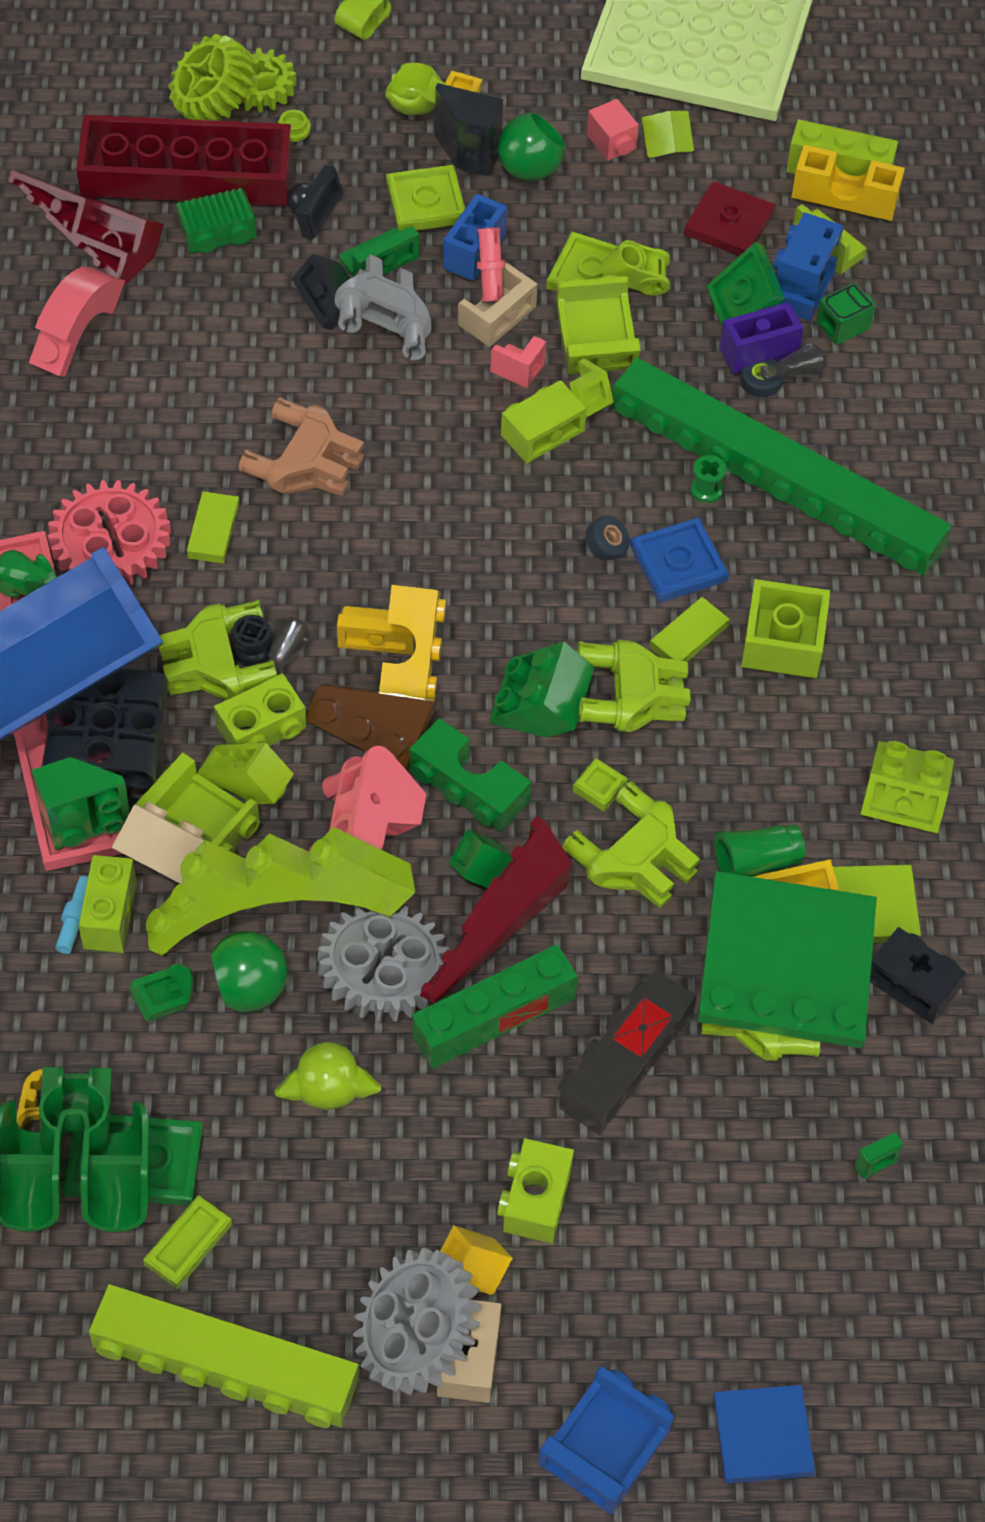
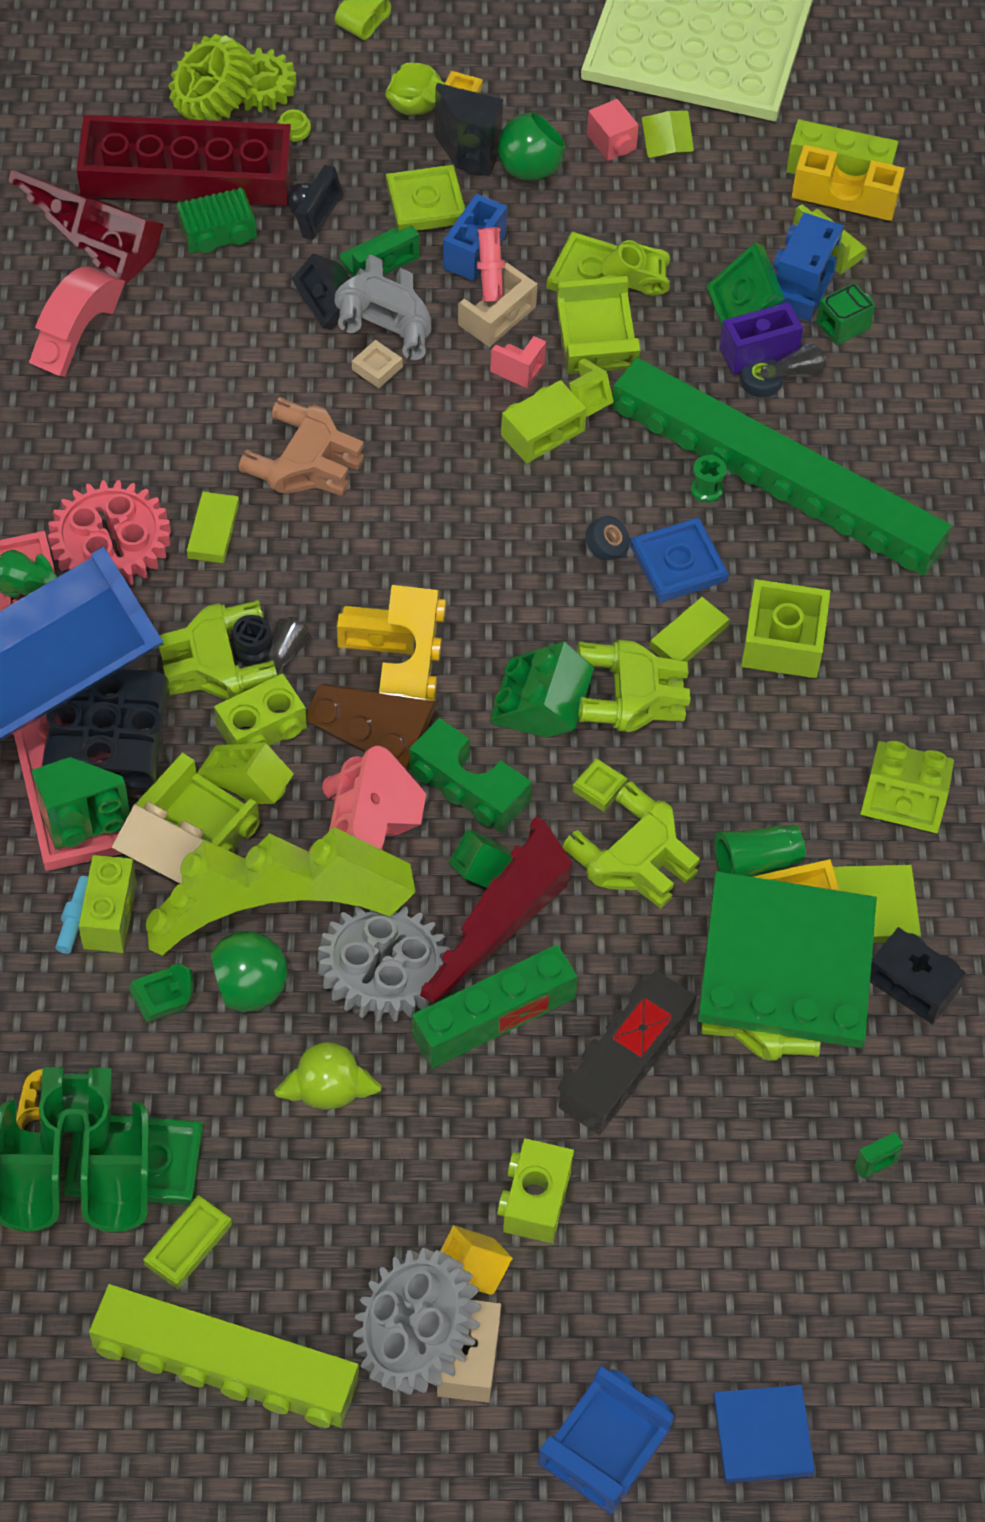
dark red plate [684,181,776,256] -> none
none -> tan plate [352,340,403,388]

